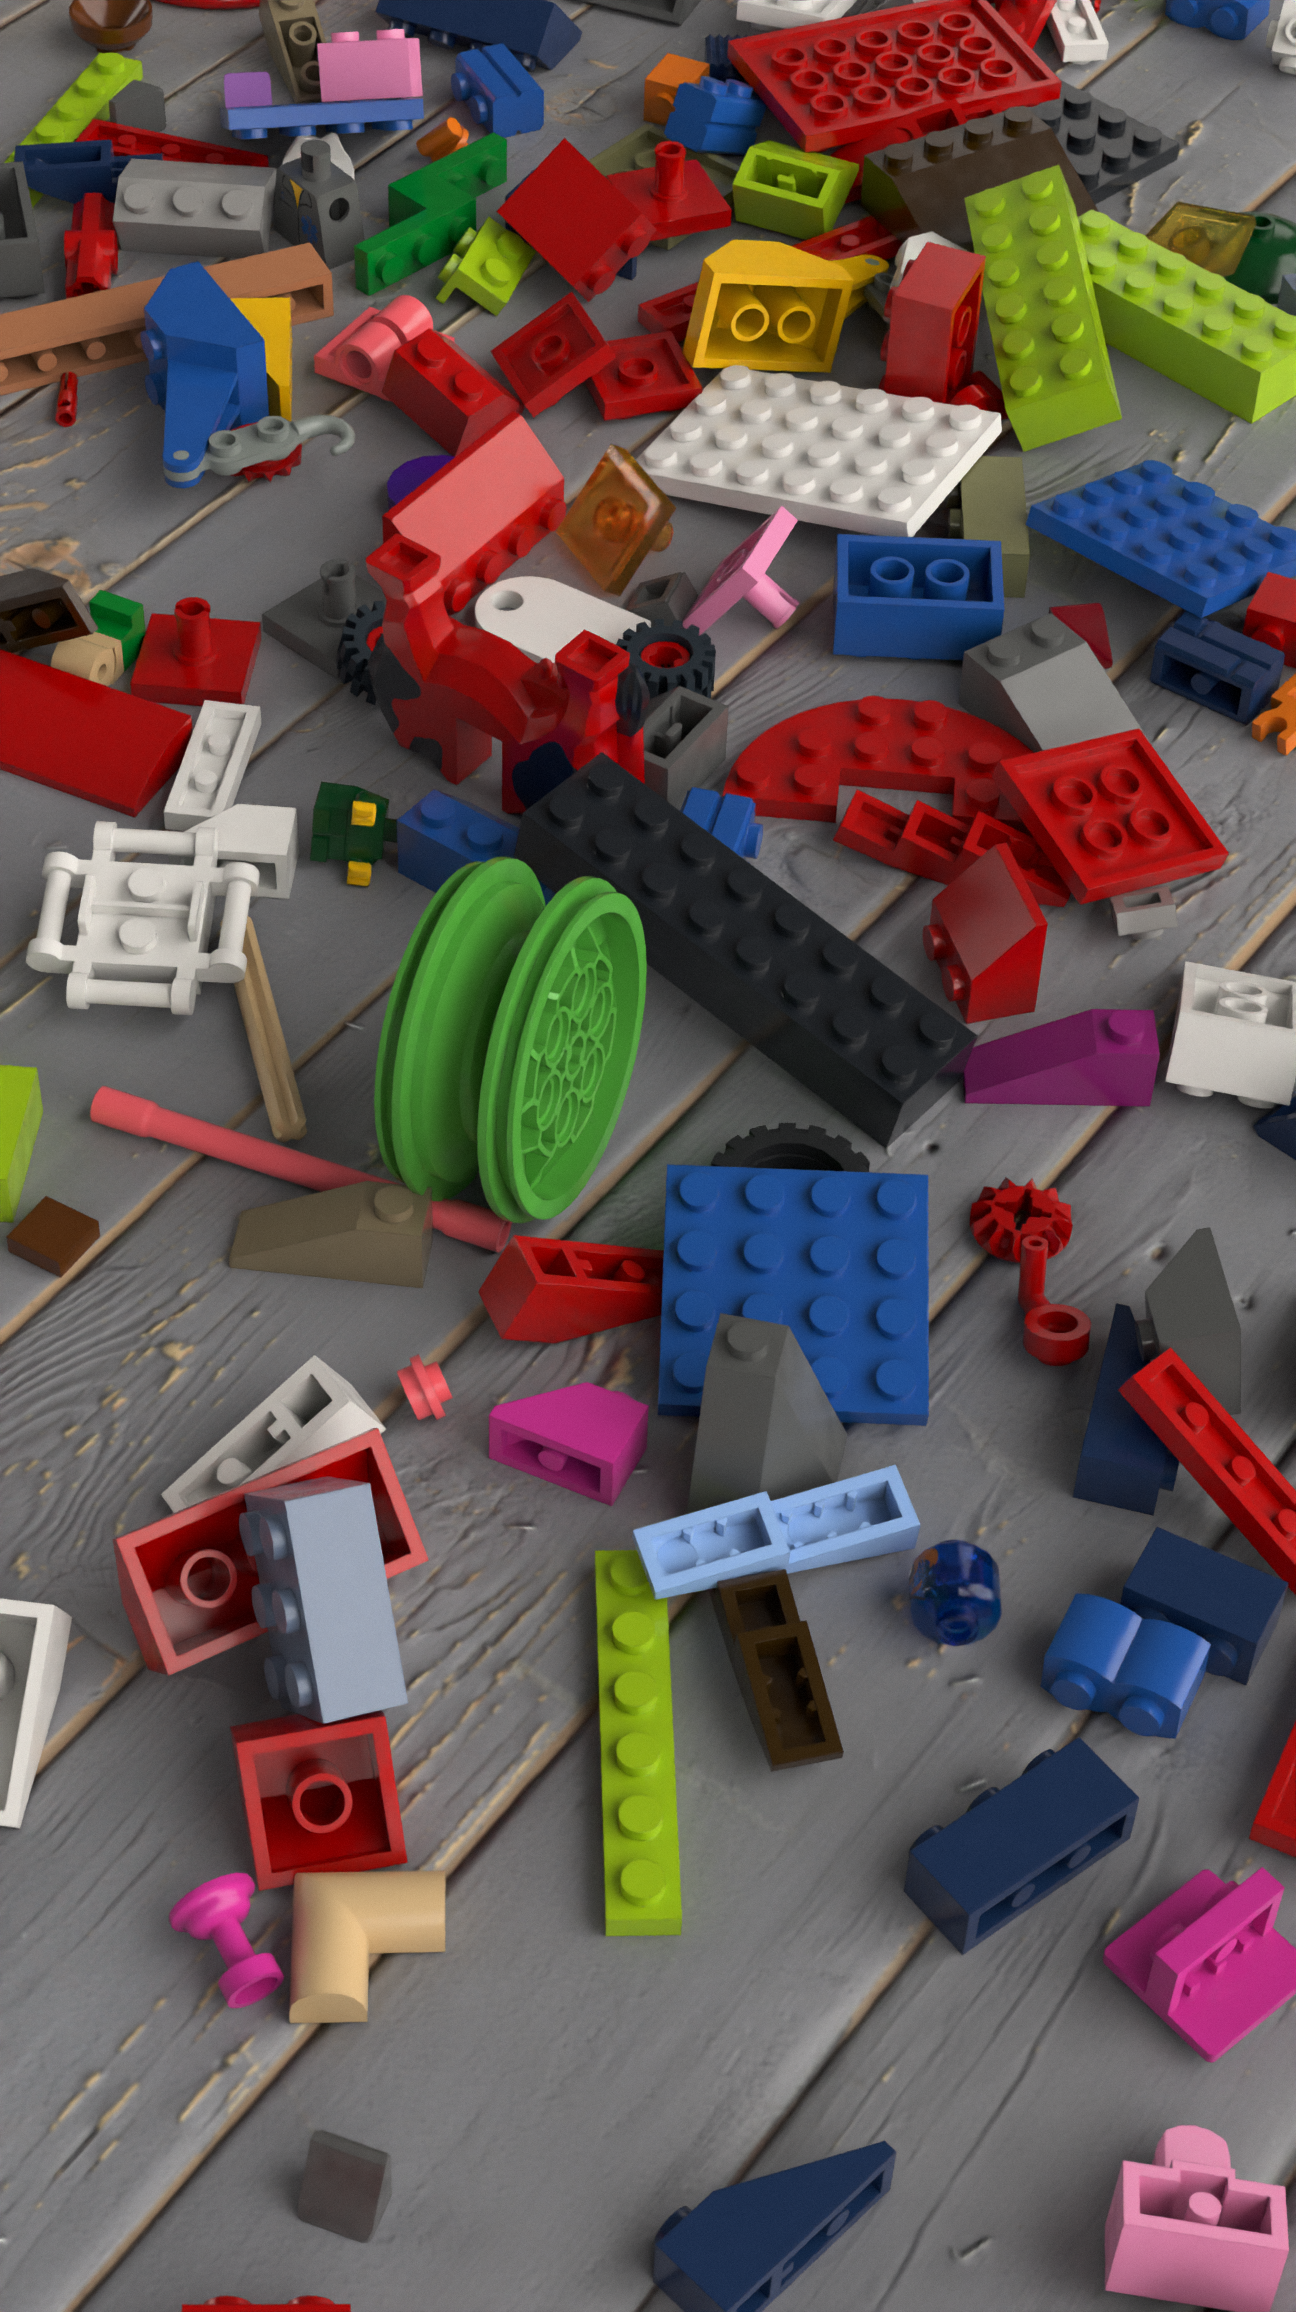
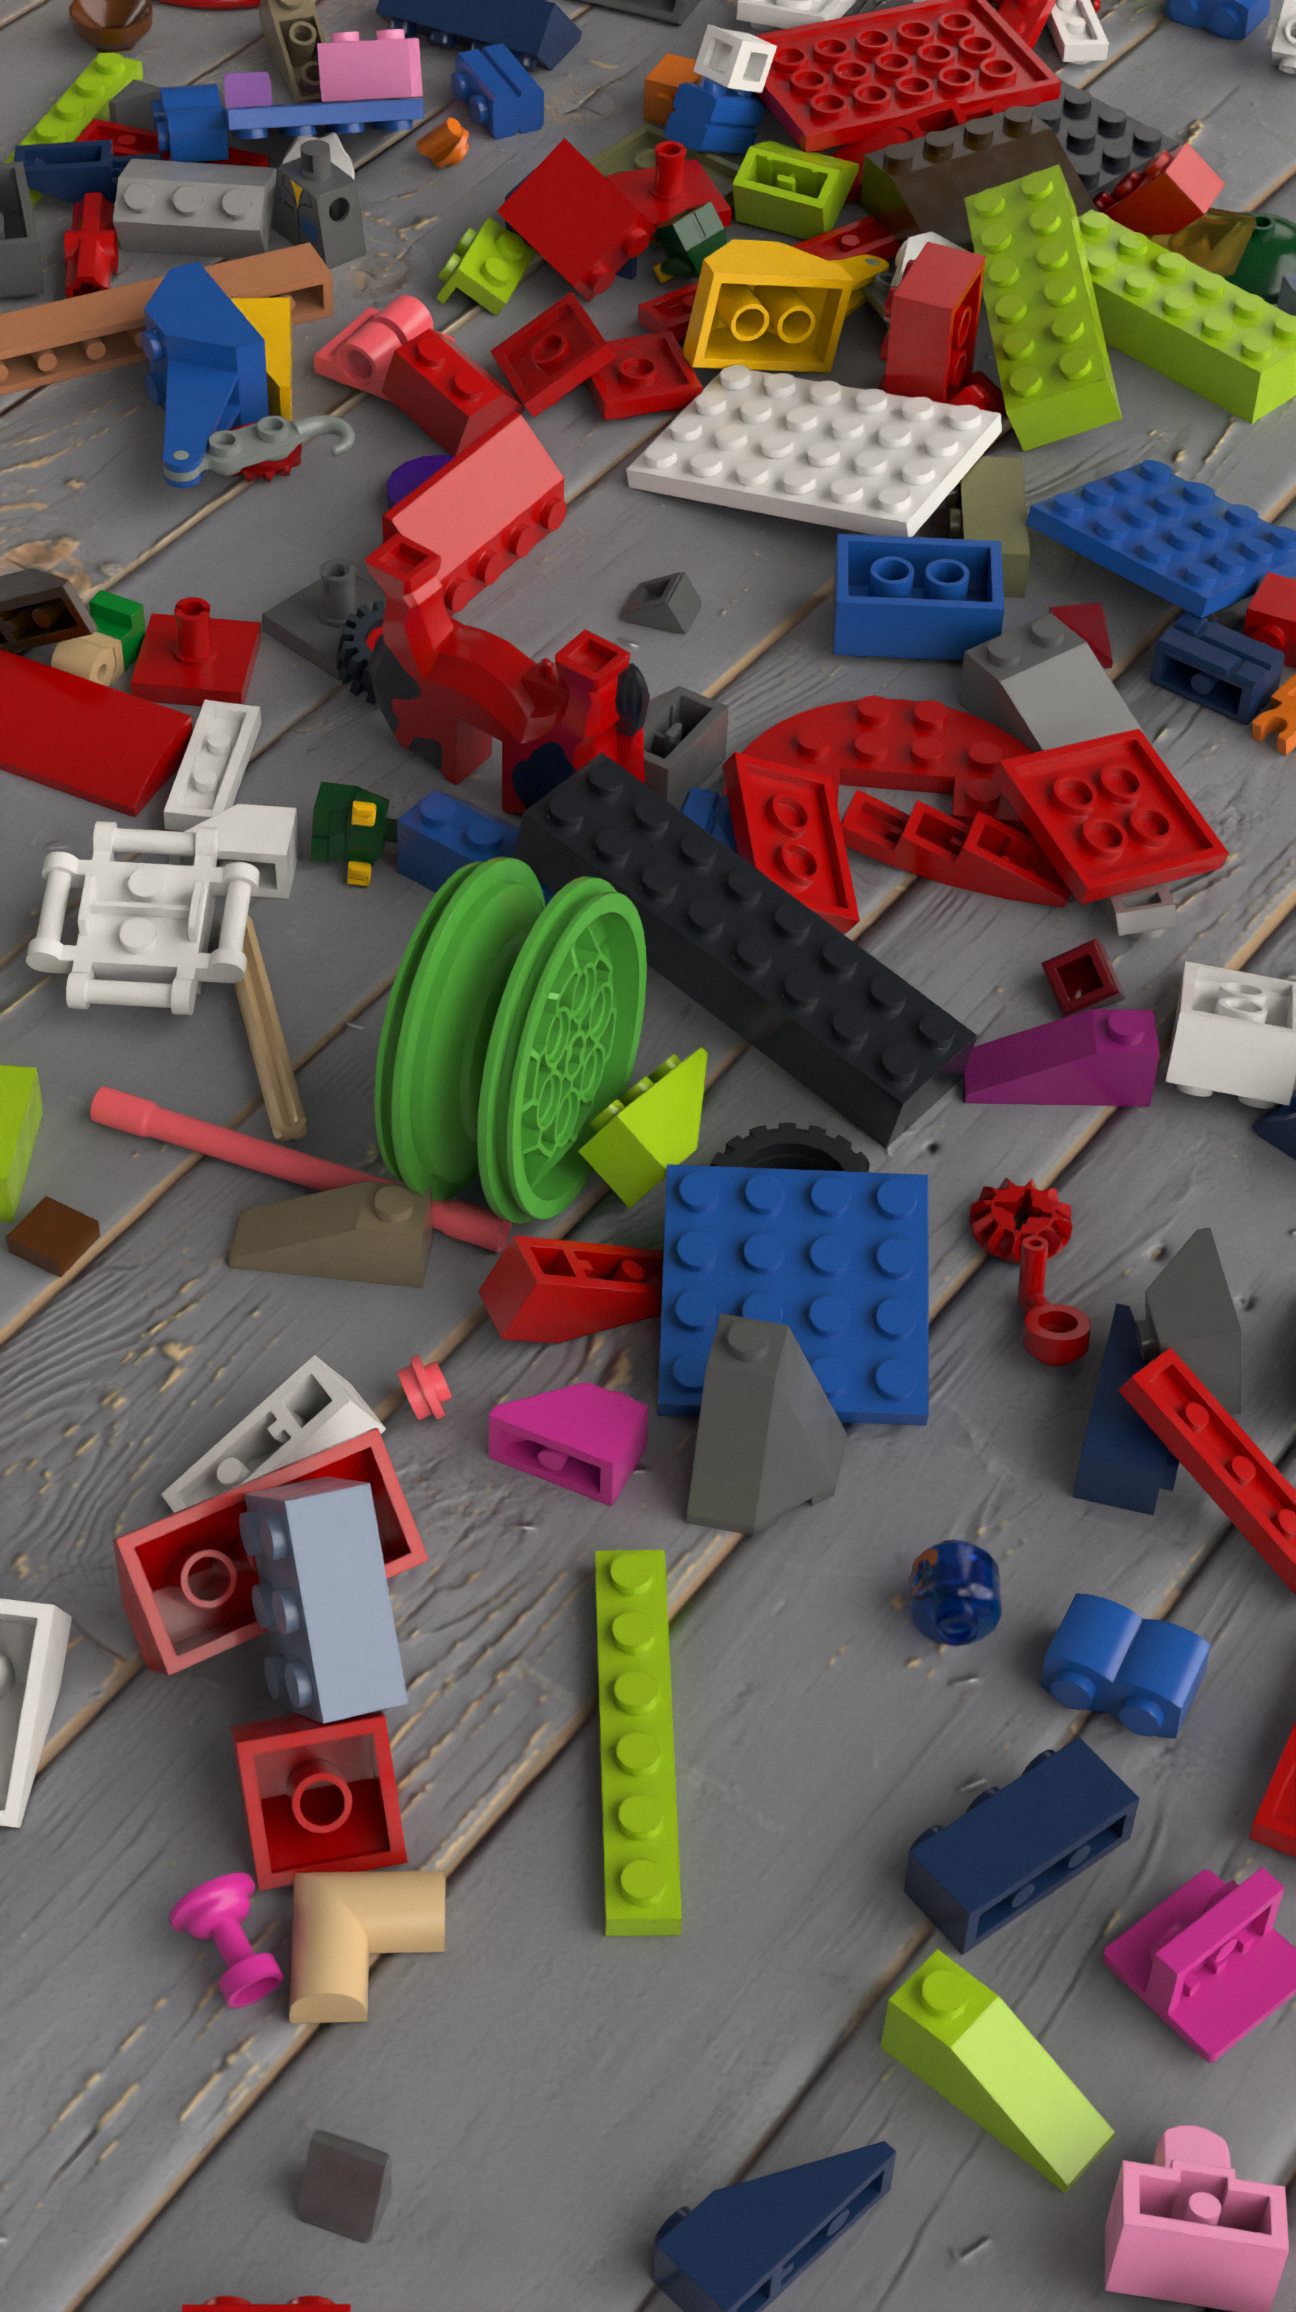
red pin [55,372,78,427] -> none
green bracket [354,132,507,296] -> none
white tile [475,576,651,663] -> none
clear orange tile [556,444,676,596] -> none
black bush [616,619,716,700] -> none
light blue slope [632,1465,920,1600] -> none
bright pink tile [683,506,799,636] -> none
dark brown slope [708,1569,844,1772] -> none
red slope [922,843,1048,1024] -> none
dark blue brick [1120,1527,1288,1685] -> none
none -> blue brick [151,83,229,162]
none -> lime slope [579,1047,708,1208]
none -> dark green piece [652,201,727,283]
none -> white brick [693,24,777,93]
none -> red plate [722,752,860,934]
none -> lime slope [880,1949,1115,2193]
none -> dark red slope [1041,938,1126,1018]
none -> red slope [1092,142,1225,236]

